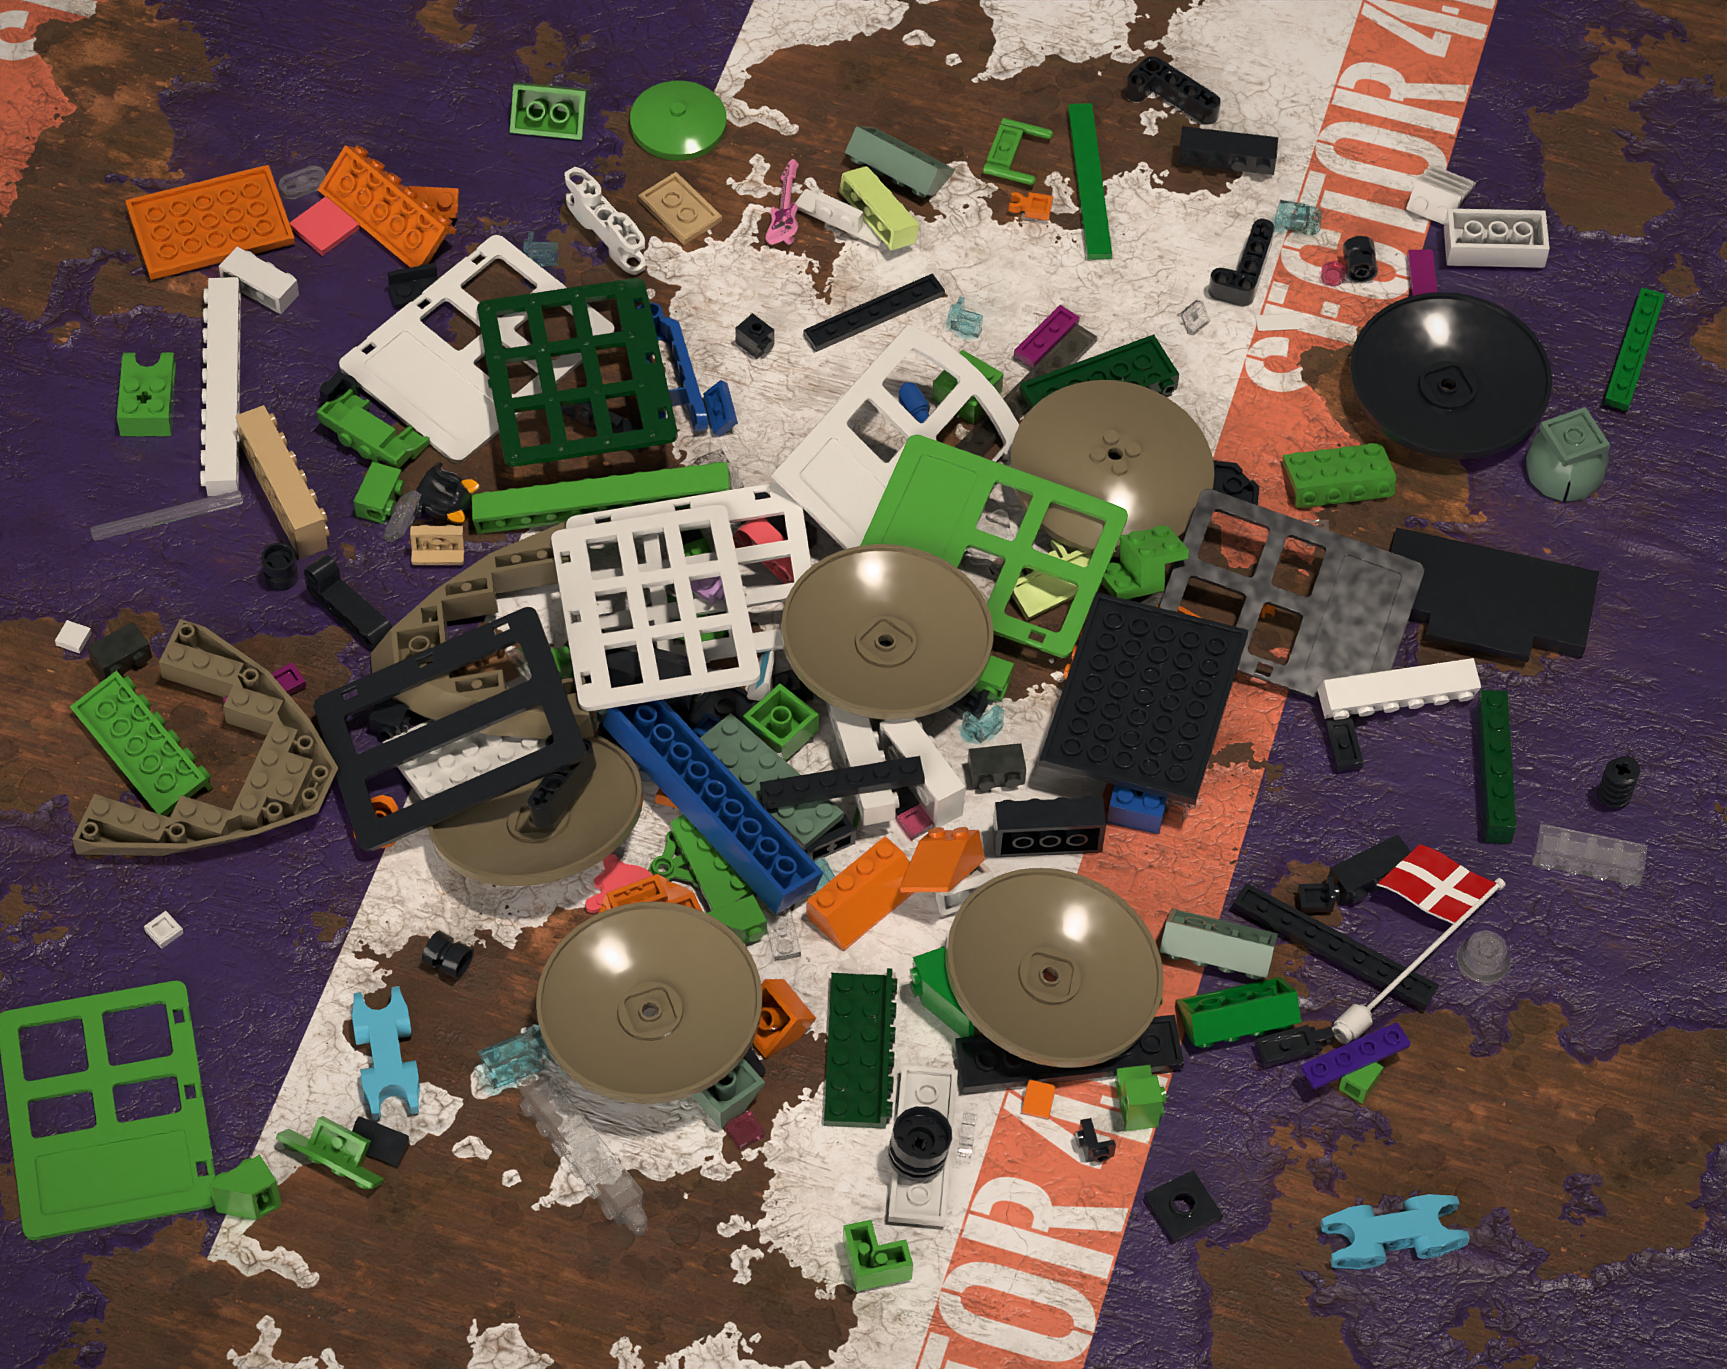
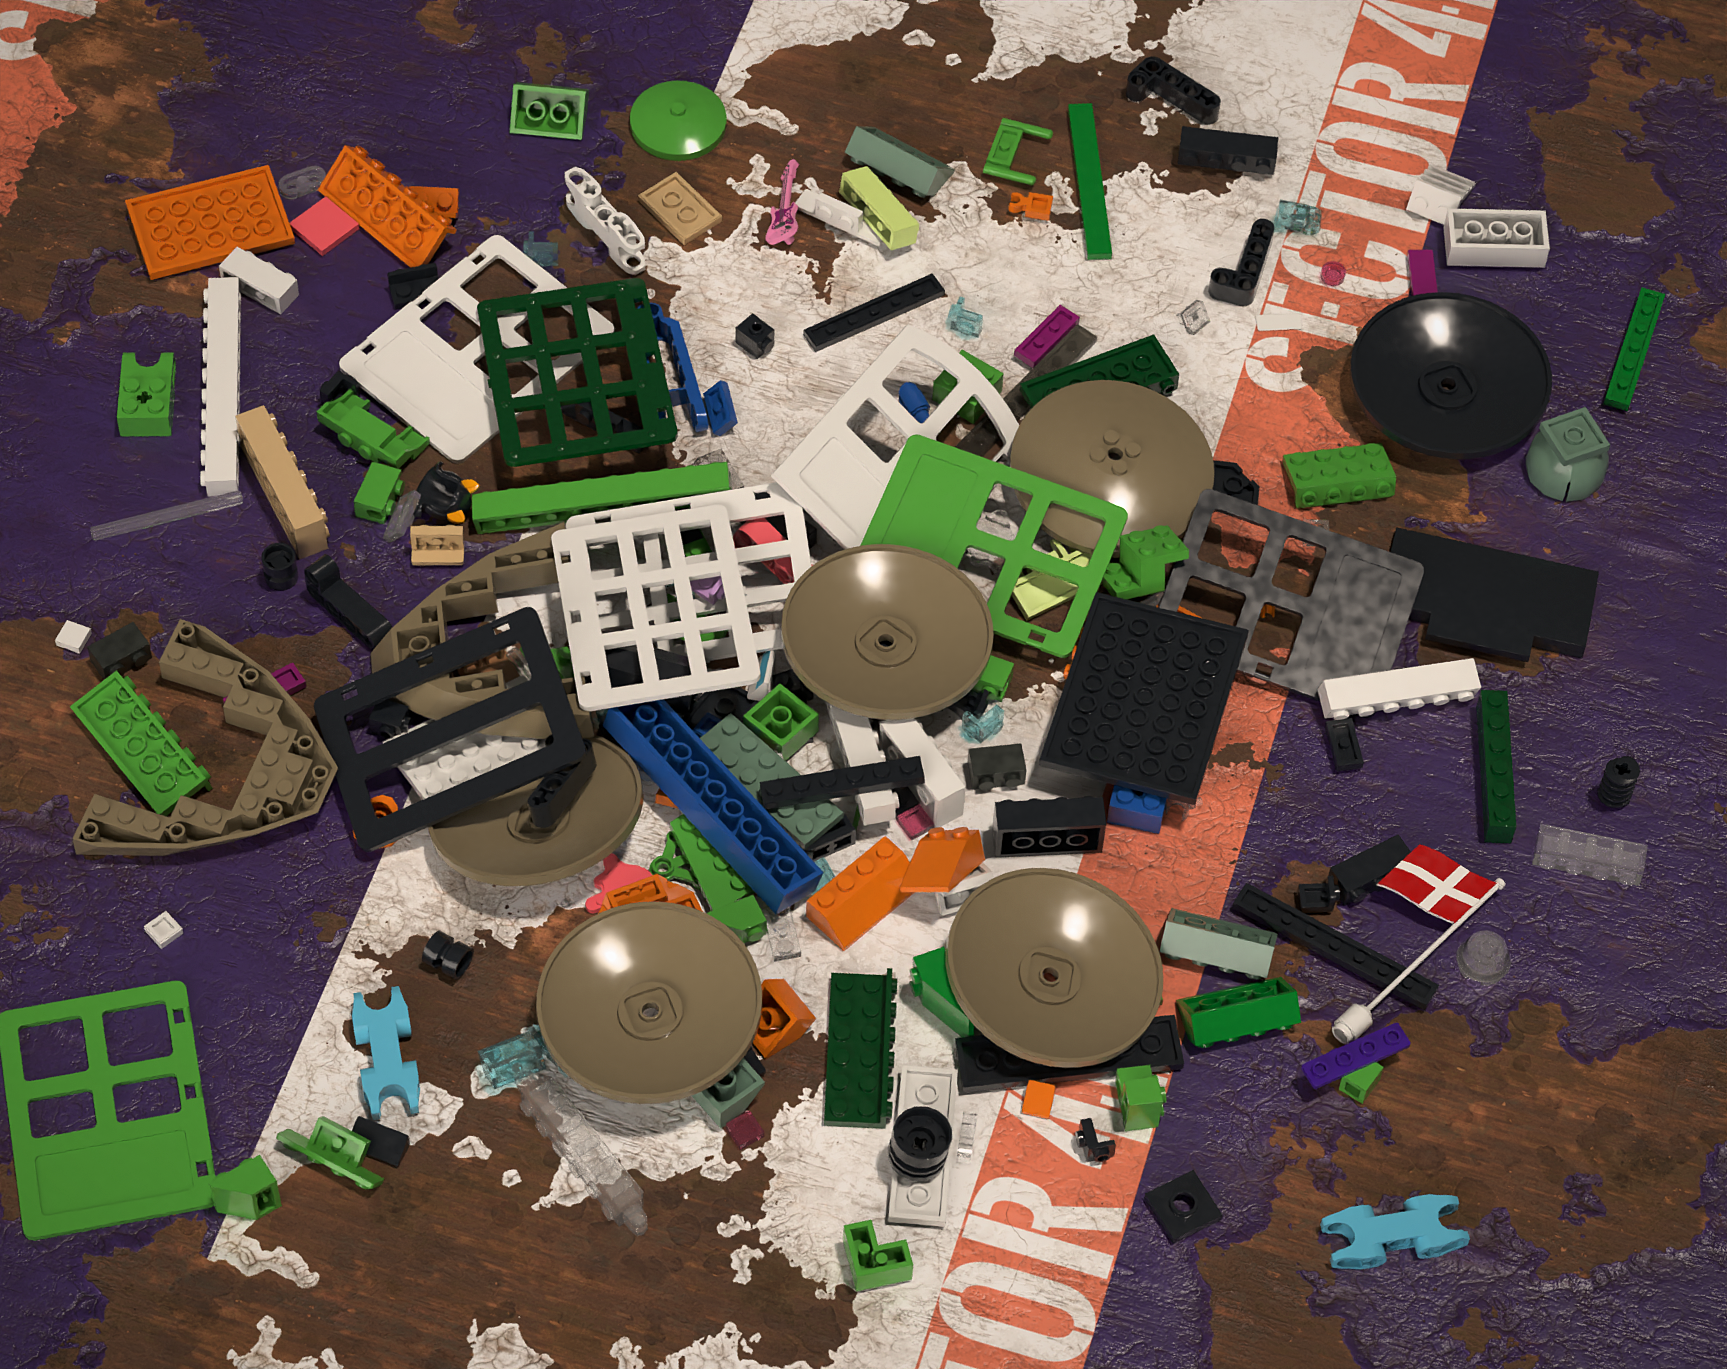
black hinge [1255,1025,1334,1067] -> none
black wheel [1343,236,1378,283] -> none

